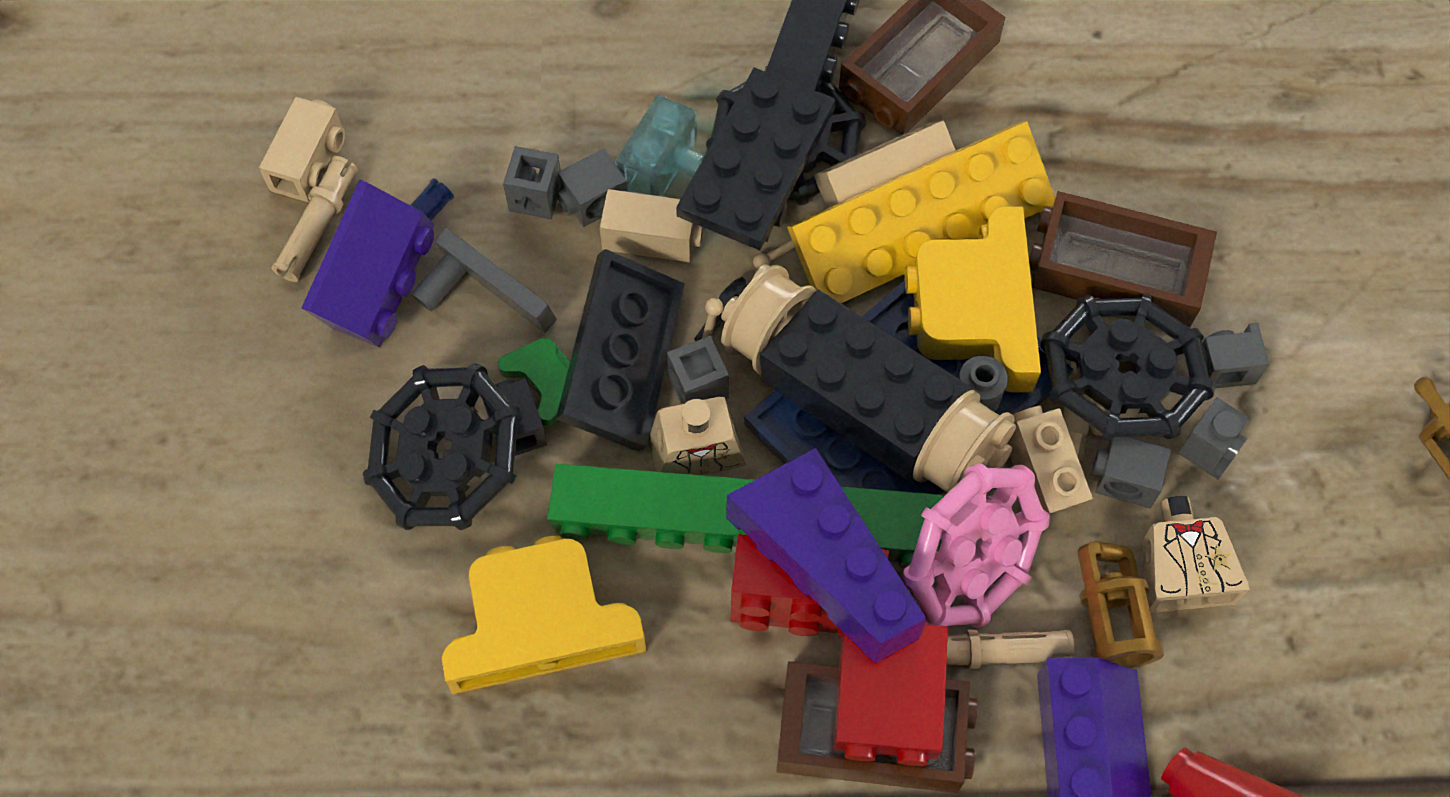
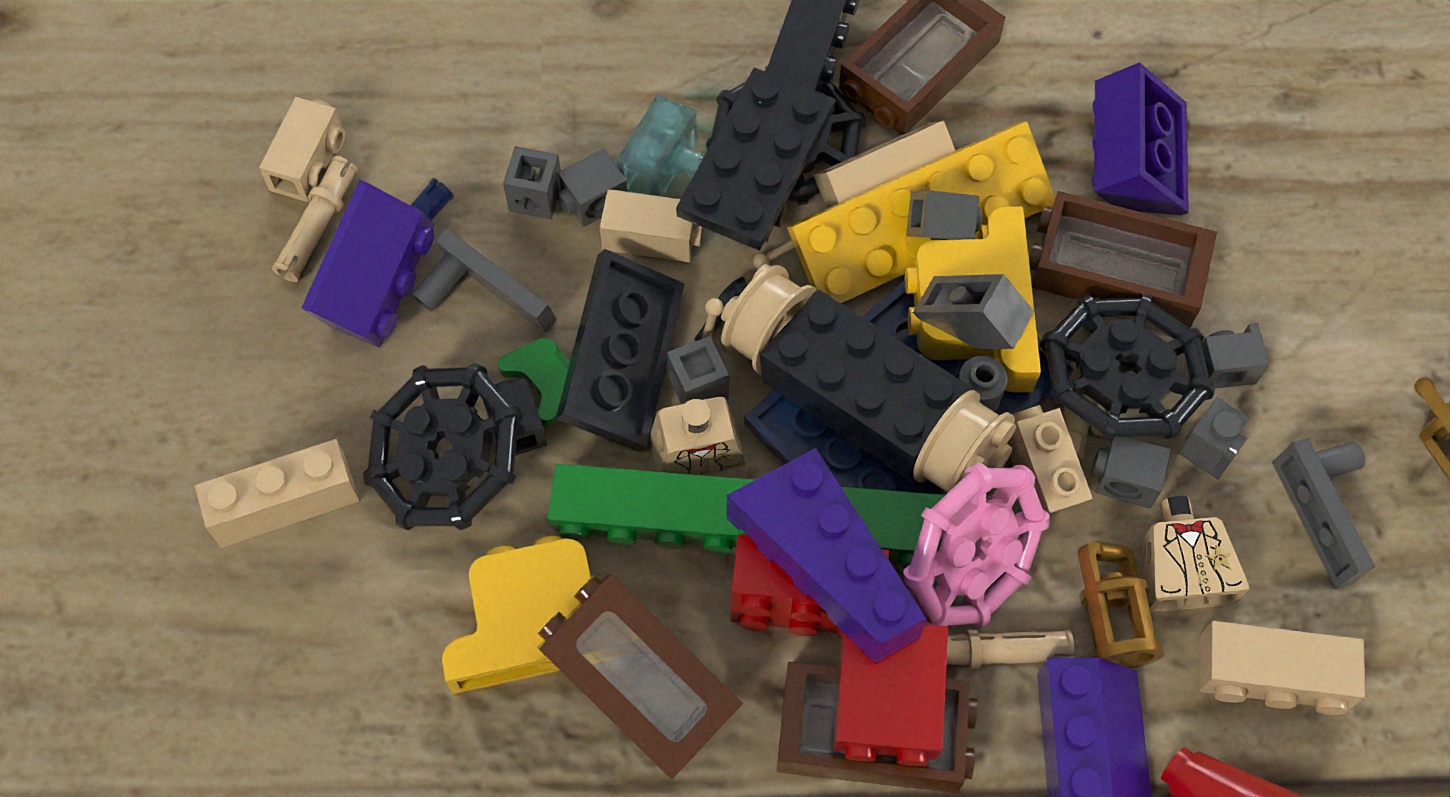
none -> tan brick [194,439,360,548]
none -> reddish brown piece [537,574,743,779]
none -> dark grey brick [906,190,982,240]
none -> flat silver slope [913,274,1034,349]
none -> dark purple slope [1092,62,1189,215]
none -> tan brick [1199,621,1365,715]
none -> dark grey piece [1272,438,1375,589]

